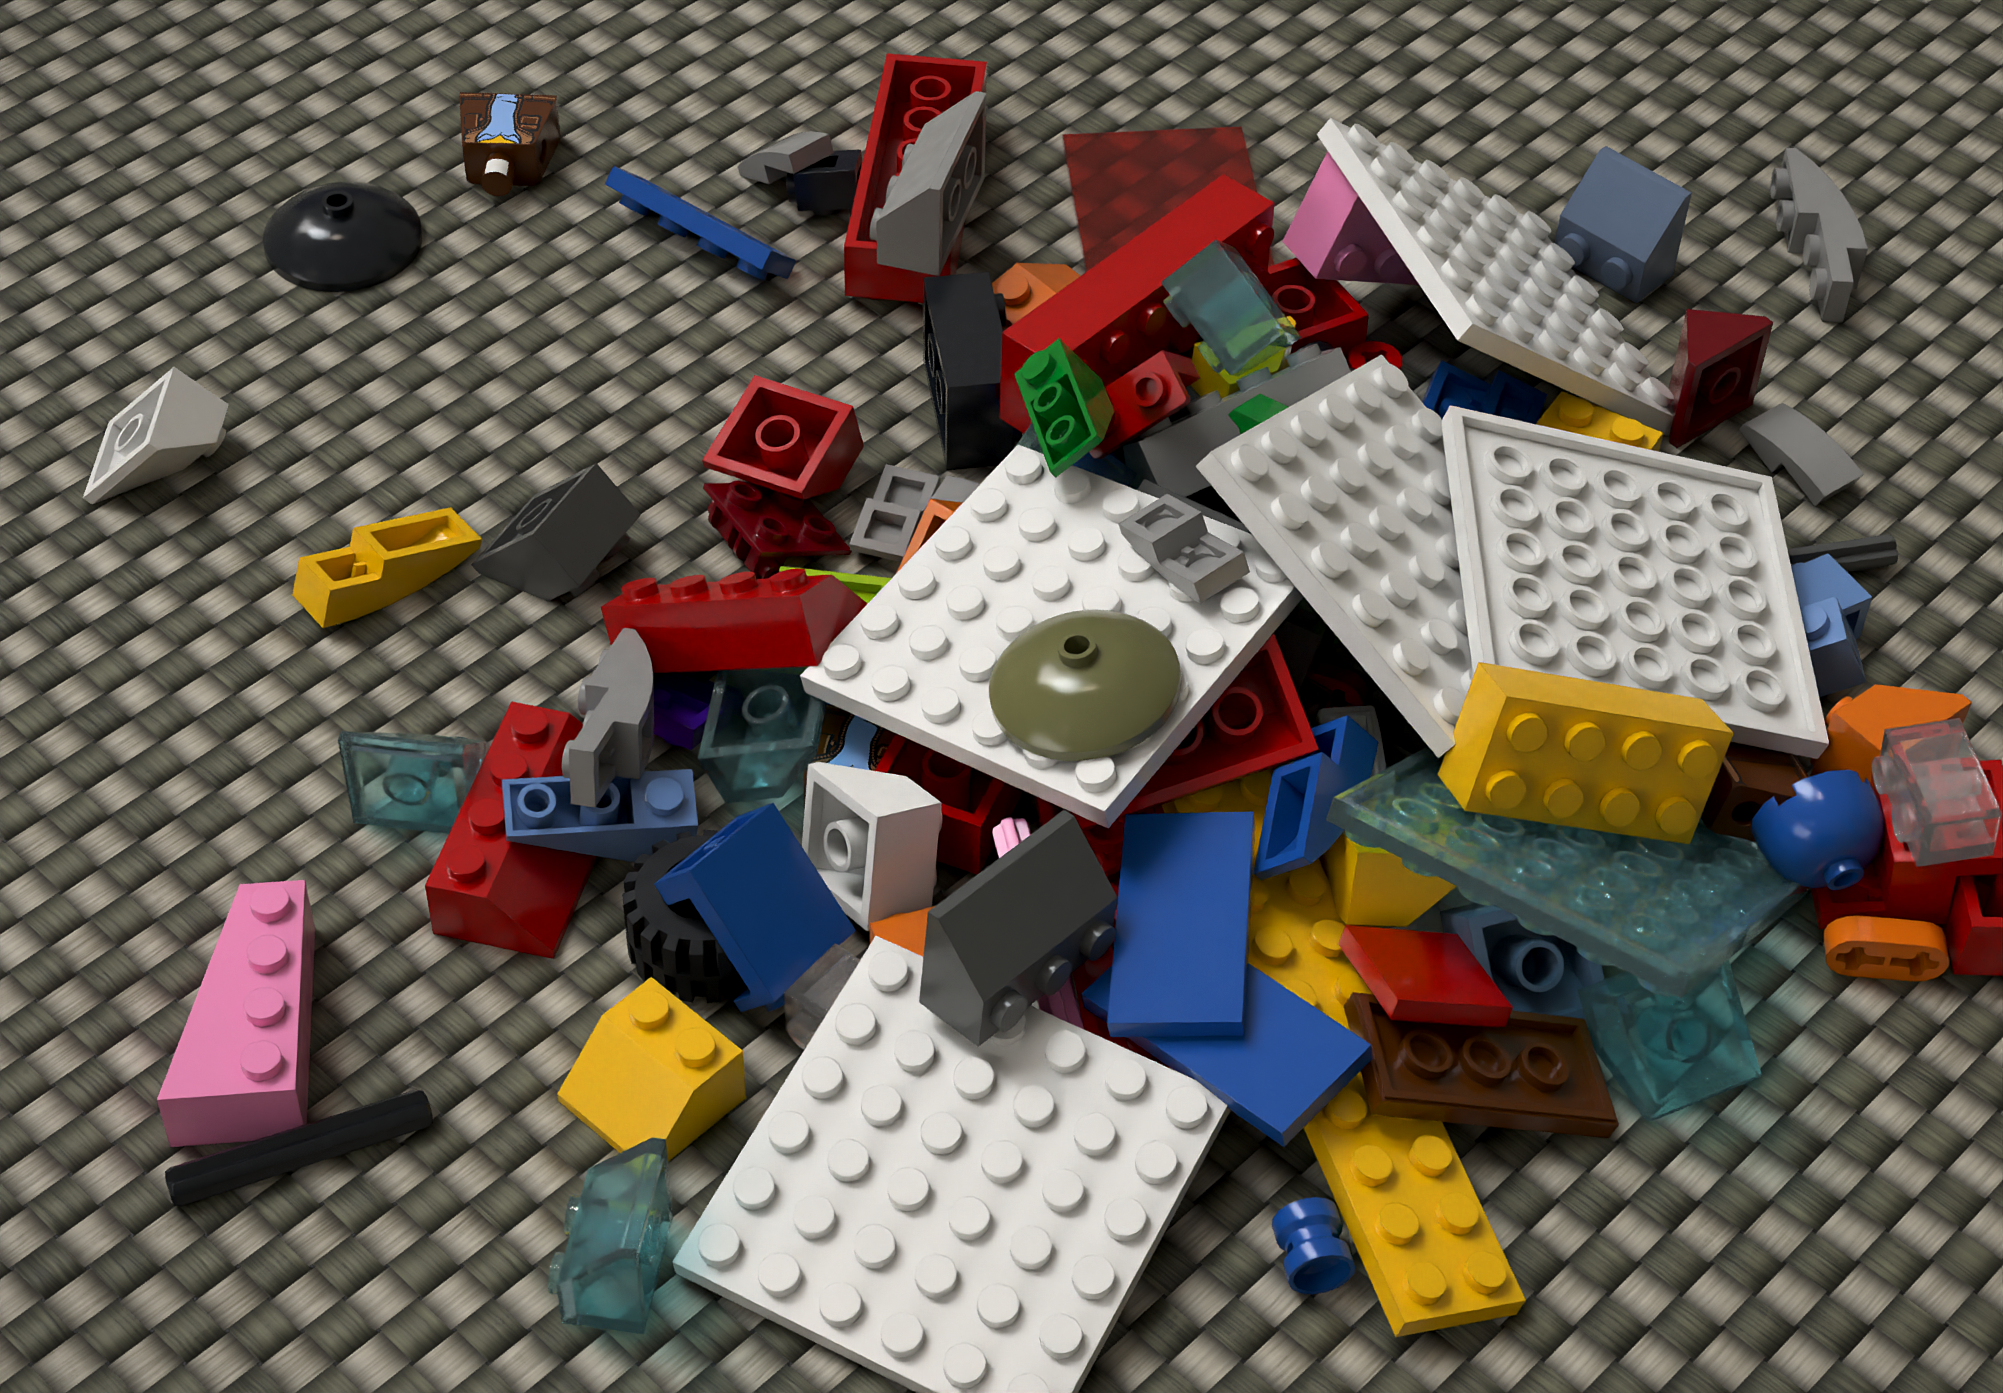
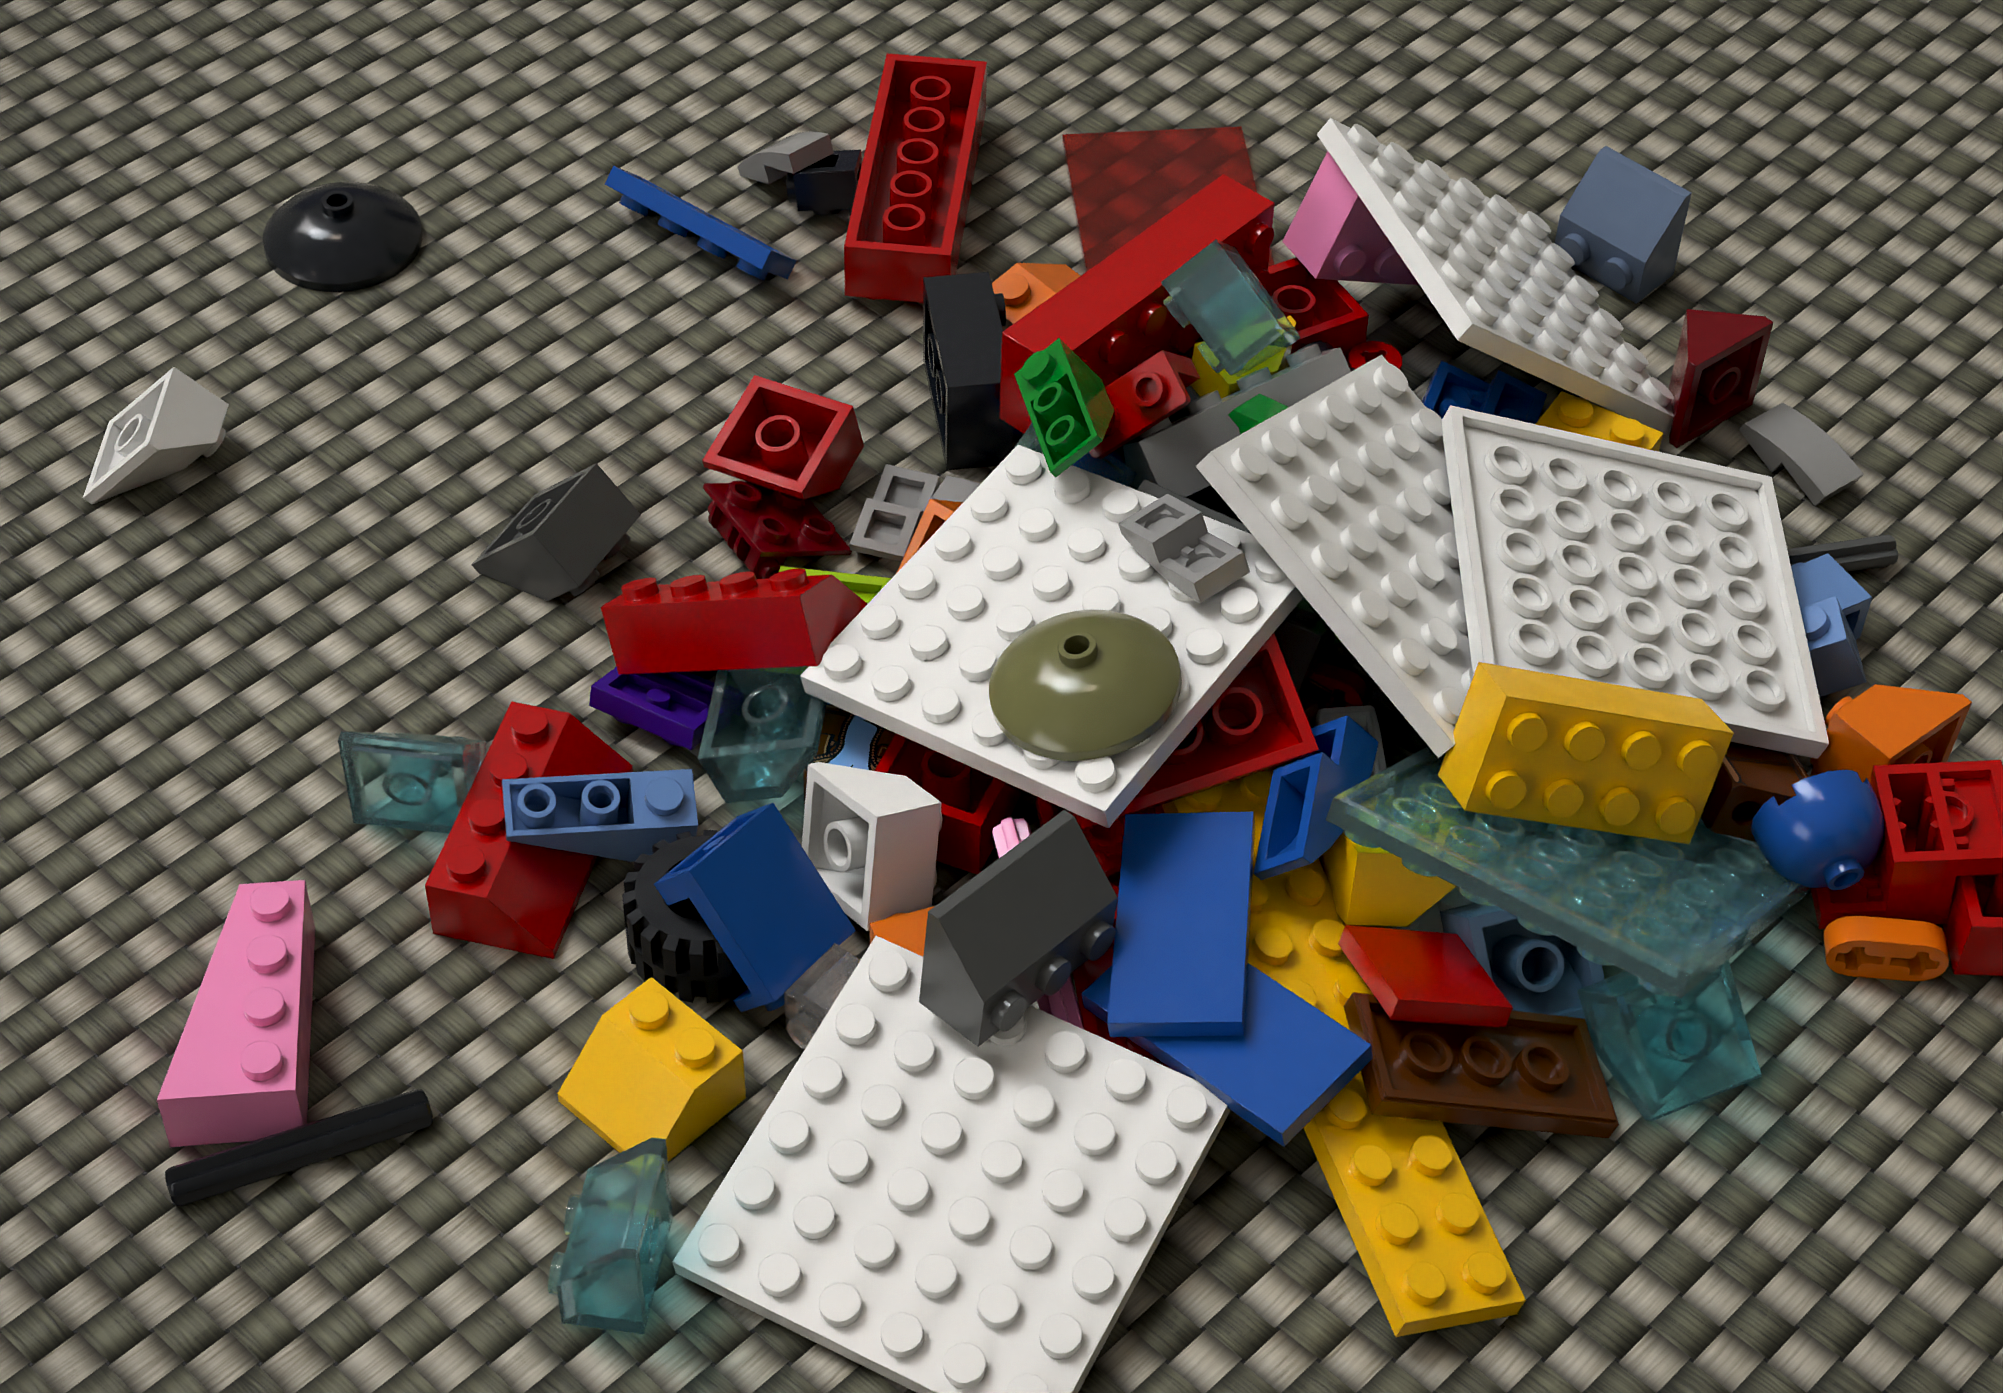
yellow slope [292,507,482,628] -> none
reddish brown torso [459,92,561,196] -> none
light grey slope [562,628,654,808] -> none
light grey slope [870,91,986,276] -> none
blue wheel [1272,1197,1356,1294] -> none
light grey slope [1770,148,1868,323] -> none
clear brick [1872,718,2002,867] -> none

